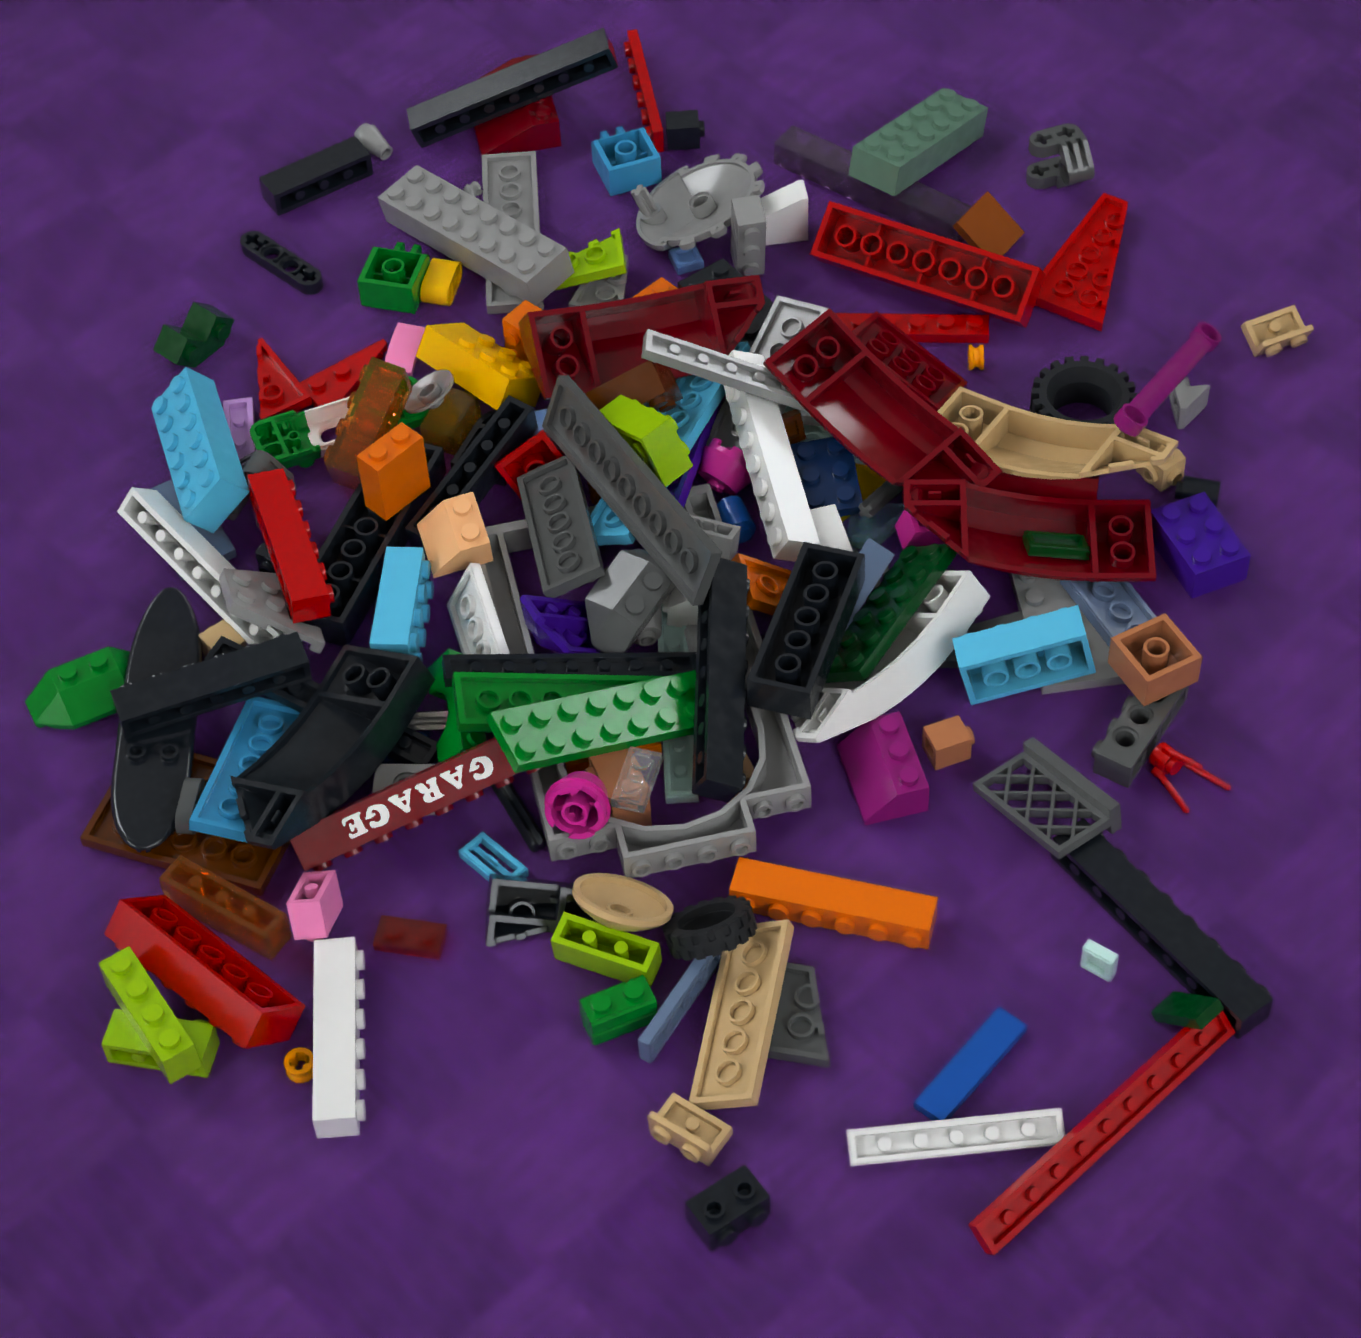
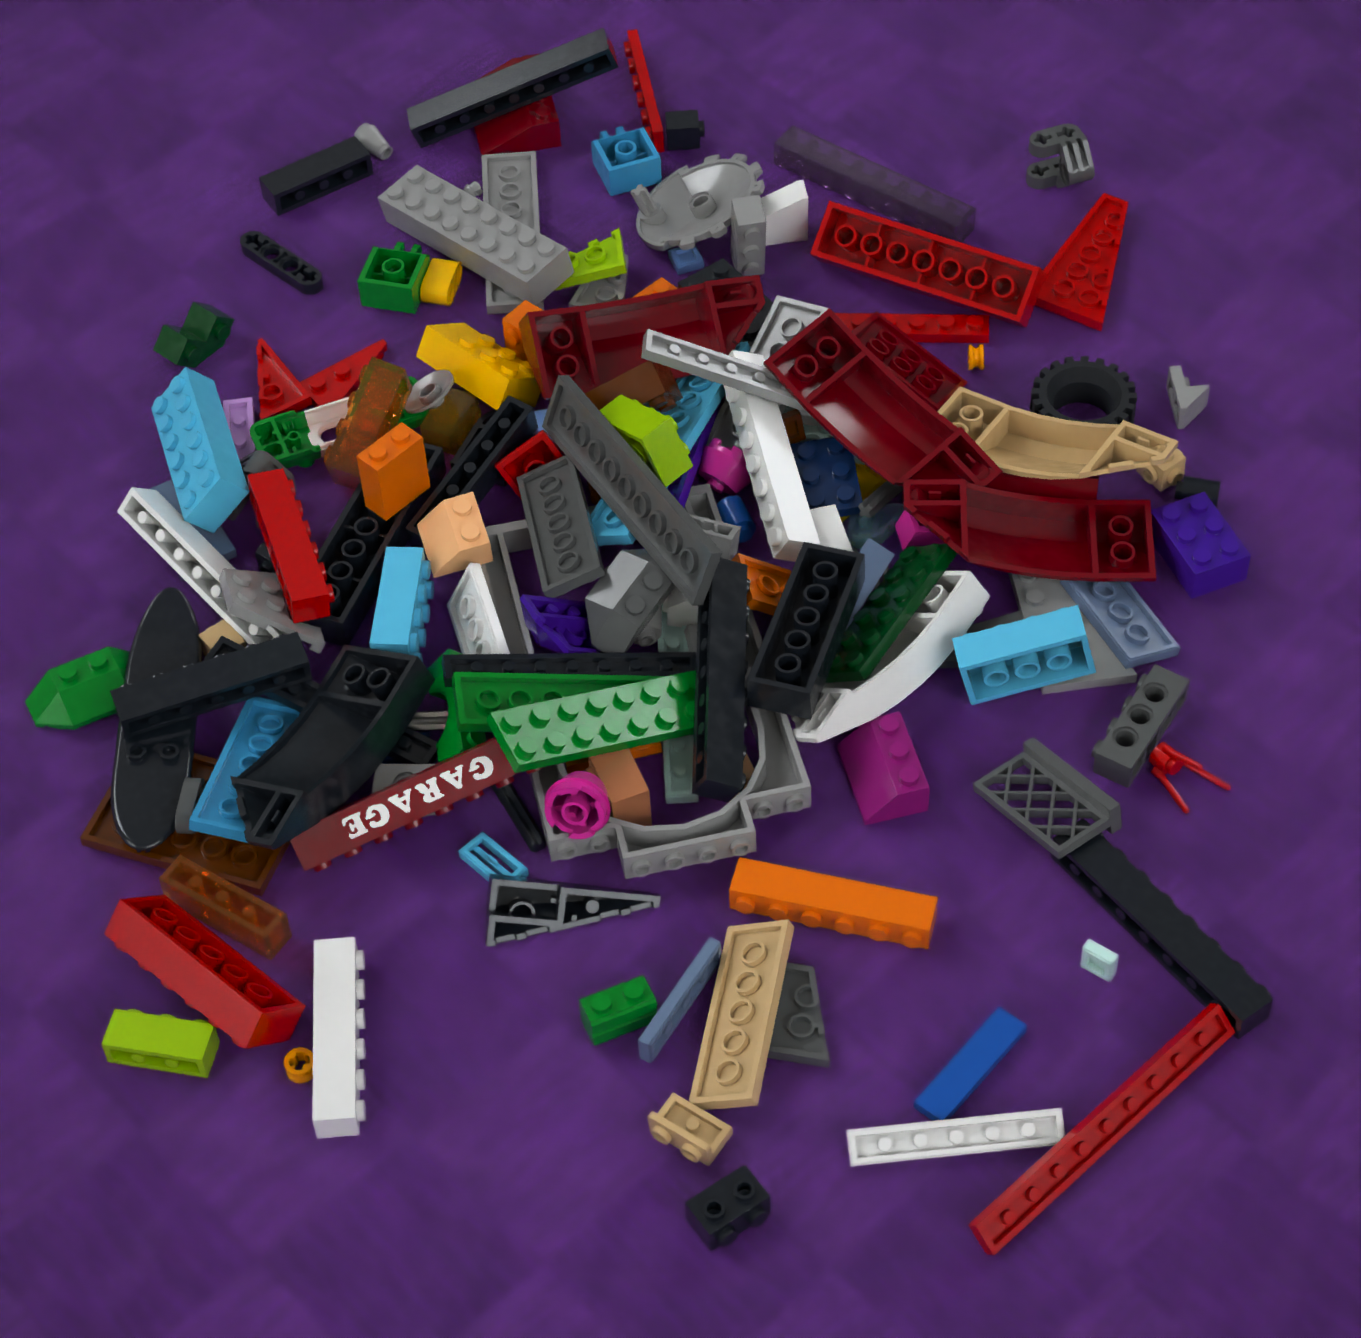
lime brick [98,946,202,1084] -> none
bright pink brick [286,870,343,942] -> none
clear red plate [373,915,448,960] -> none
bright pink slope [383,322,426,376] -> none
lime brick [551,912,662,988] -> none
tan dish [572,873,674,932] -> none
clear plate [611,746,663,813] -> none
black tyre [662,896,758,961] -> none
sand green brick [848,88,988,197] -> none
nougat brick [922,715,975,770] -> none
dark orange tile [952,191,1025,256] -> none
dark green tile [1022,530,1090,560] -> none
nougat brick [1108,613,1203,706] -> none
magenta piece [1113,321,1222,437] -> none
dark green tile [1151,991,1224,1030] -> none
tan bracket [1240,304,1314,357] -> none

